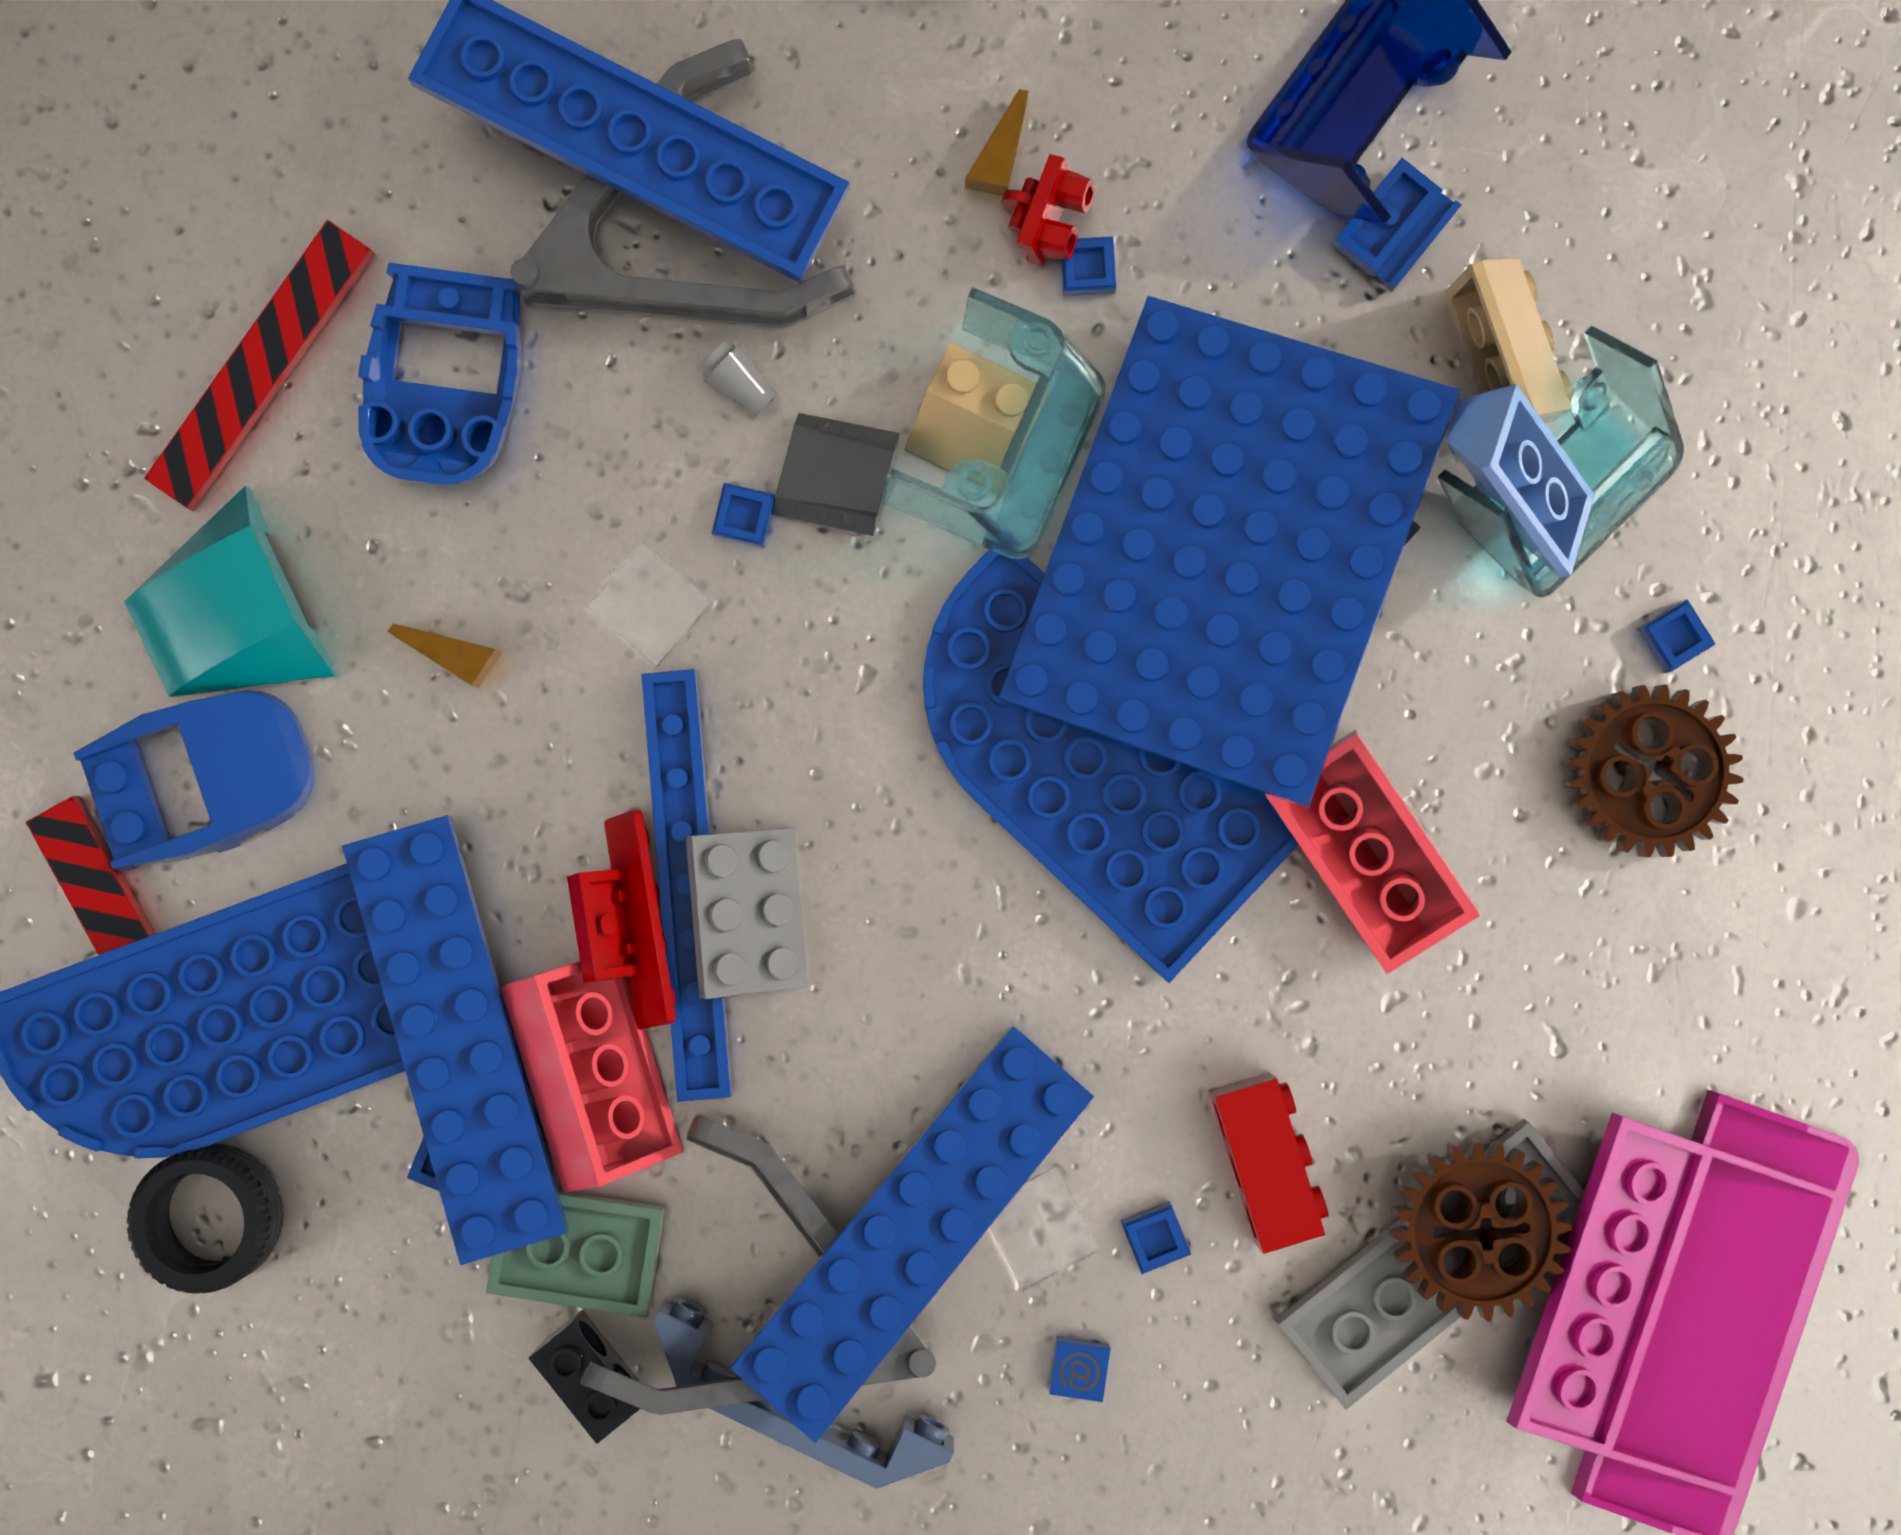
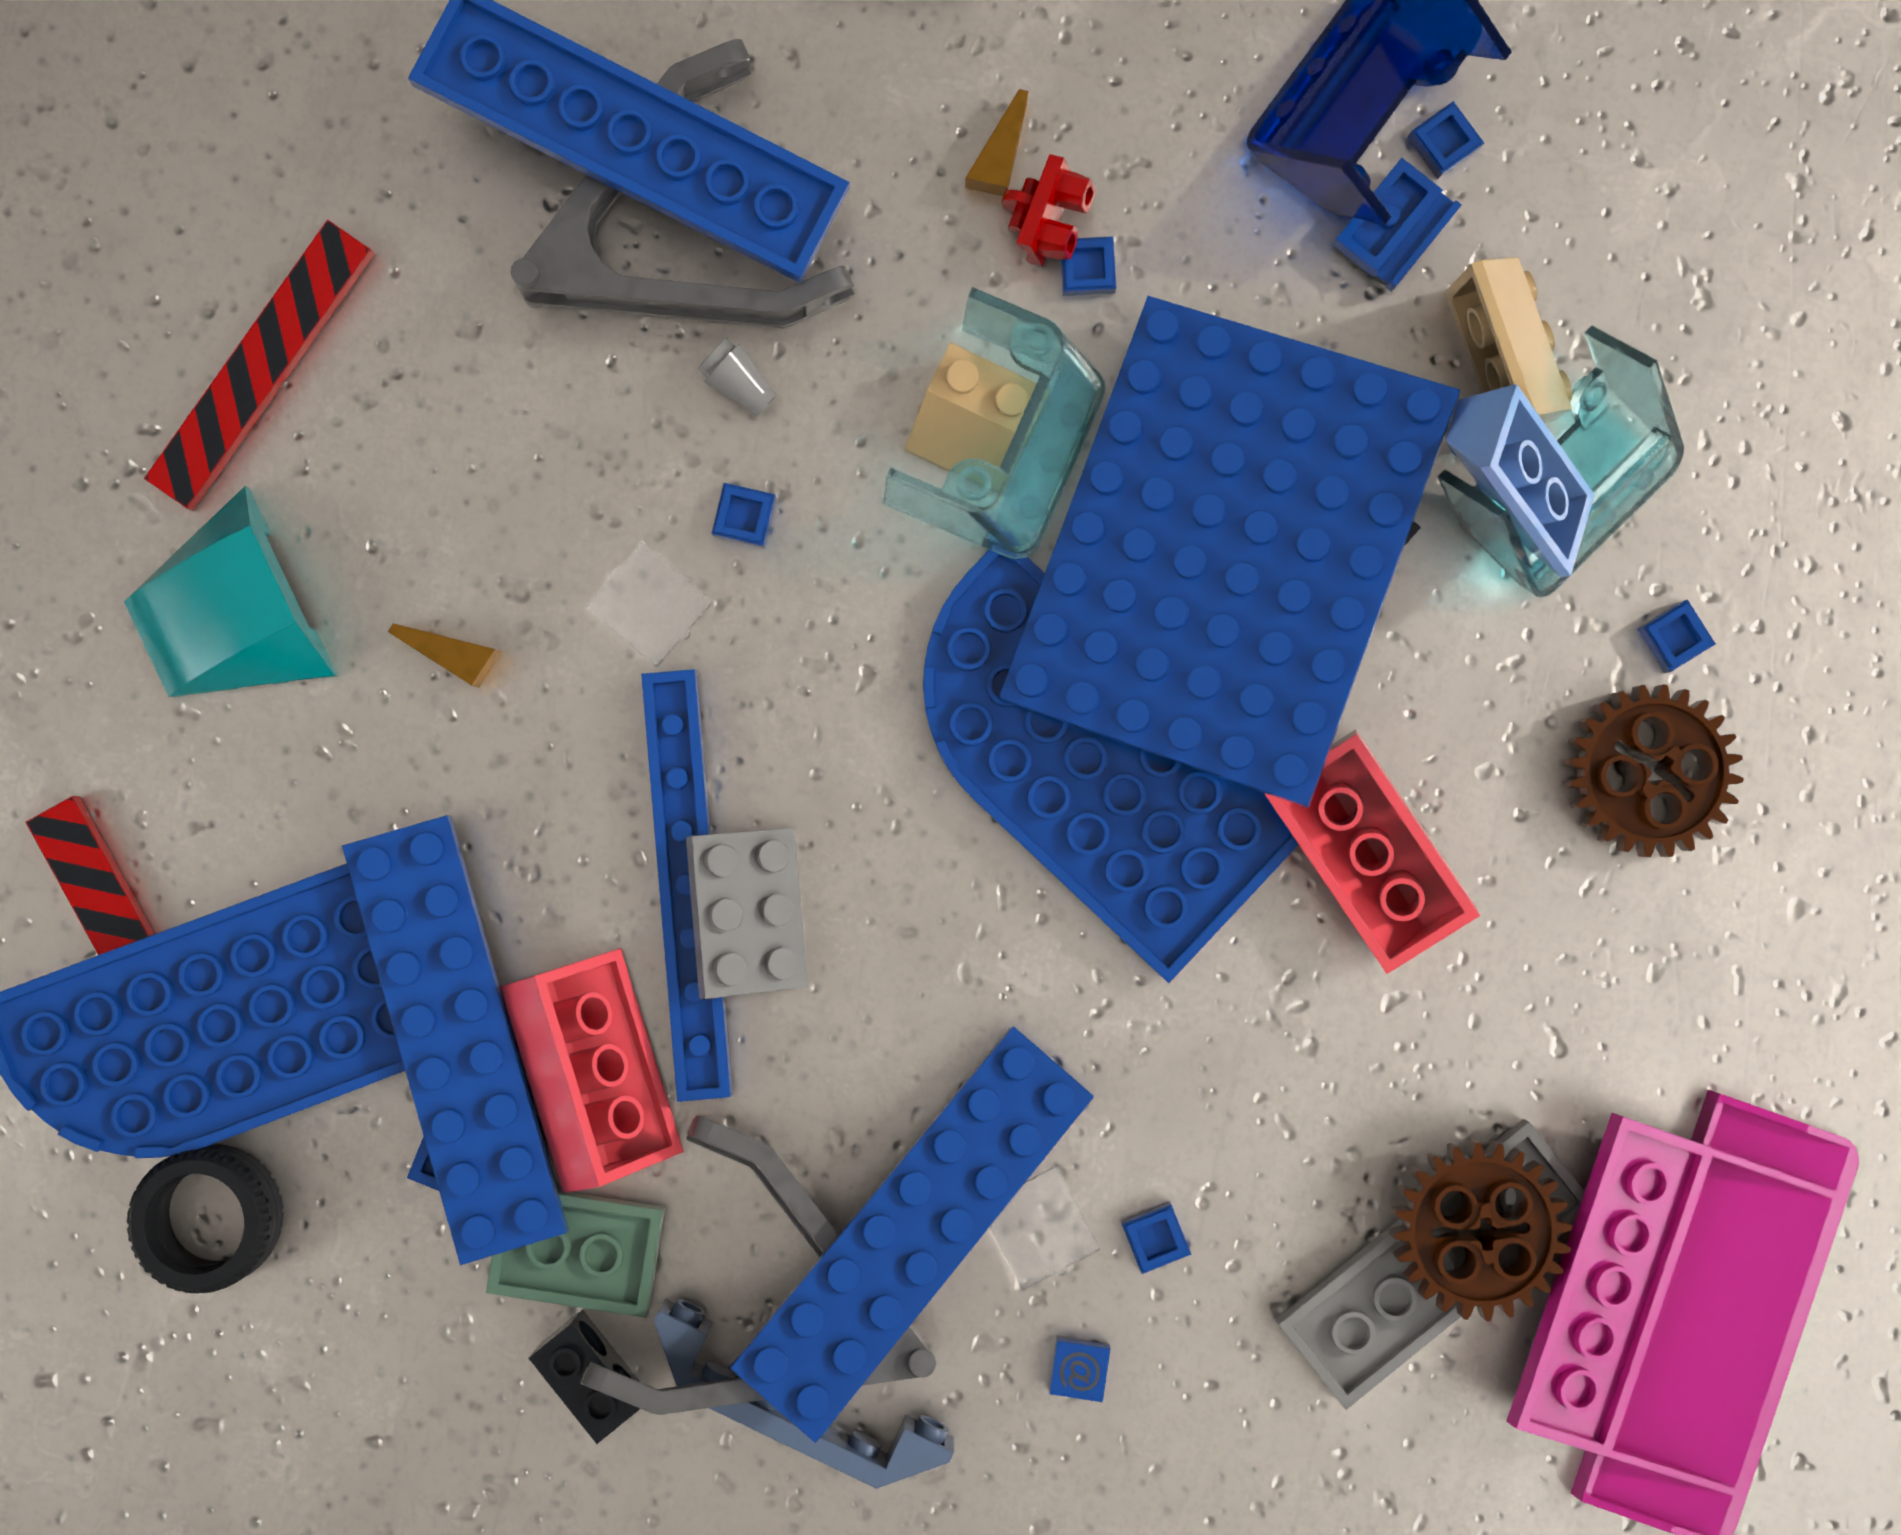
blue slope [74,690,314,871] -> none
blue slope [358,262,522,486] -> none
red bracket [567,810,676,1030] -> none
dark grey slope [772,413,900,537] -> none
red brick [1208,1072,1329,1254] -> none
none -> blue tile [1407,101,1484,179]

